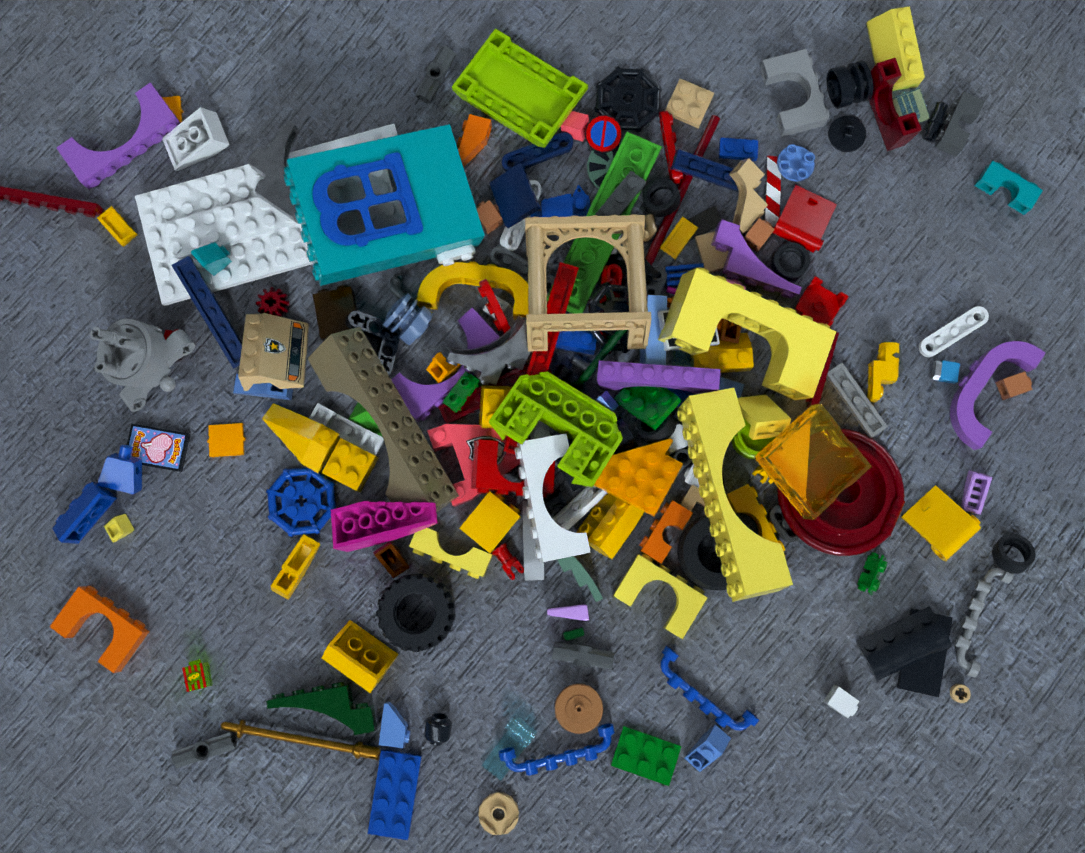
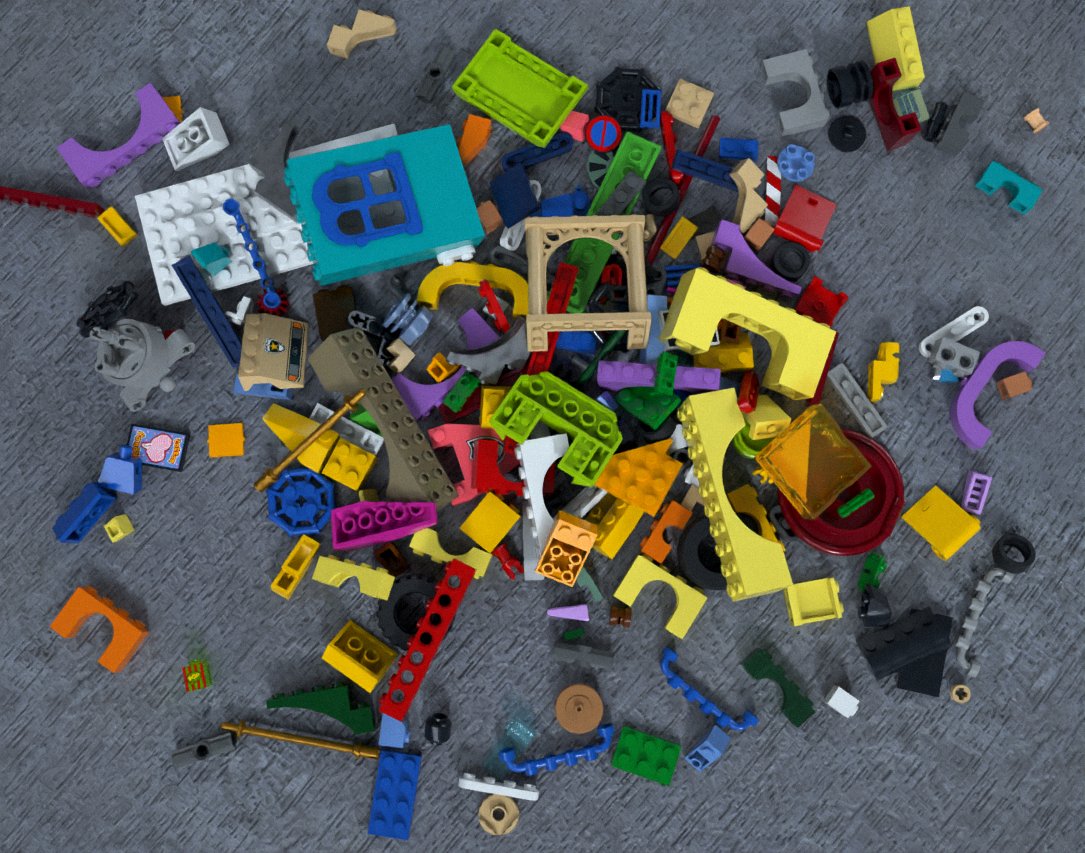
none -> black plate [76,281,138,338]
none -> blue bar [223,199,281,308]
none -> white bracket [225,296,256,325]
none -> pearl gold bar [254,389,366,492]
none -> light yellow arch [312,555,395,601]
none -> tan arch [327,10,397,59]
none -> light yellow slope [359,489,379,502]
none -> red brick [378,558,477,722]
none -> tan piece [386,338,415,374]
none -> white plate [458,773,539,801]
none -> light orange slope [535,510,598,587]
none -> reddish brown wheel [609,605,632,628]
none -> blue tile [640,89,661,129]
none -> green hinge [653,351,678,396]
none -> reddish brown wheel [700,246,726,273]
none -> red plate [737,369,760,414]
none -> clear green arch [739,648,816,728]
none -> light yellow panel [783,577,844,626]
none -> green axle [837,489,874,518]
none -> black slope [858,584,892,627]
none -> light grey brick [928,337,980,377]
none -> light nougat bush [1023,108,1050,134]

